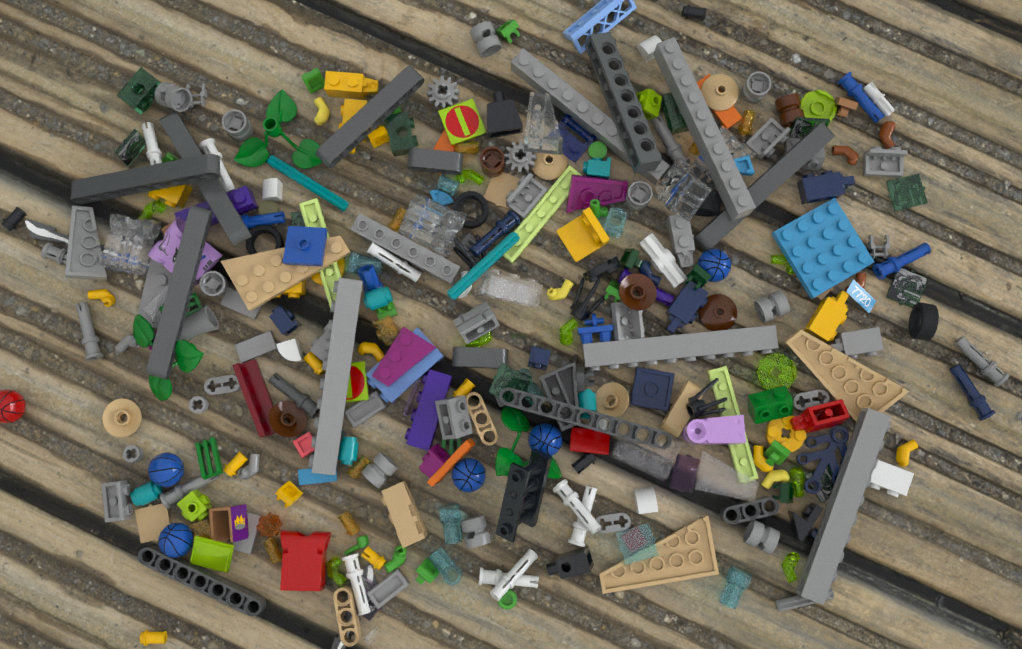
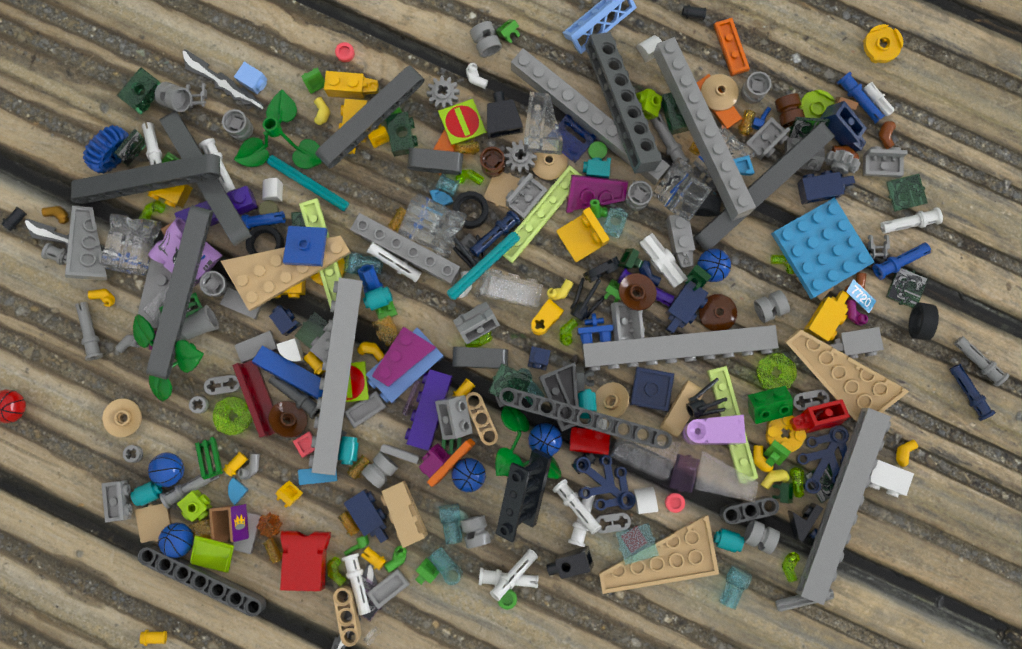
none -> pearl gold arm [41,206,69,224]
none -> blue gear [83,125,132,174]
none -> dark grey sword [183,49,264,111]
none -> clear neon green plate [213,397,253,435]
none -> dark azure tile [228,477,249,505]
none -> light blue brick [234,62,267,95]
none -> blue tile [252,345,323,400]
none -> clear green piece [295,311,328,349]
none -> coral tile [335,42,355,63]
none -> dark blue hinge [344,489,389,543]
none -> light grey tile [380,444,421,464]
none -> white arm [466,63,488,89]
none -> yellow piece [531,299,564,336]
none -> dark blue plant [573,455,636,511]
none -> coral tile [665,493,685,513]
none -> orange tile [713,18,750,76]
none -> teal brick [713,528,745,553]
none -> blue hand [751,107,771,130]
none -> dark blue hinge [819,101,867,152]
none -> light grey gear [824,150,860,174]
none -> magenta arm [846,300,868,326]
none -> yellow plate [863,24,903,63]
none -> white pin [880,207,943,234]

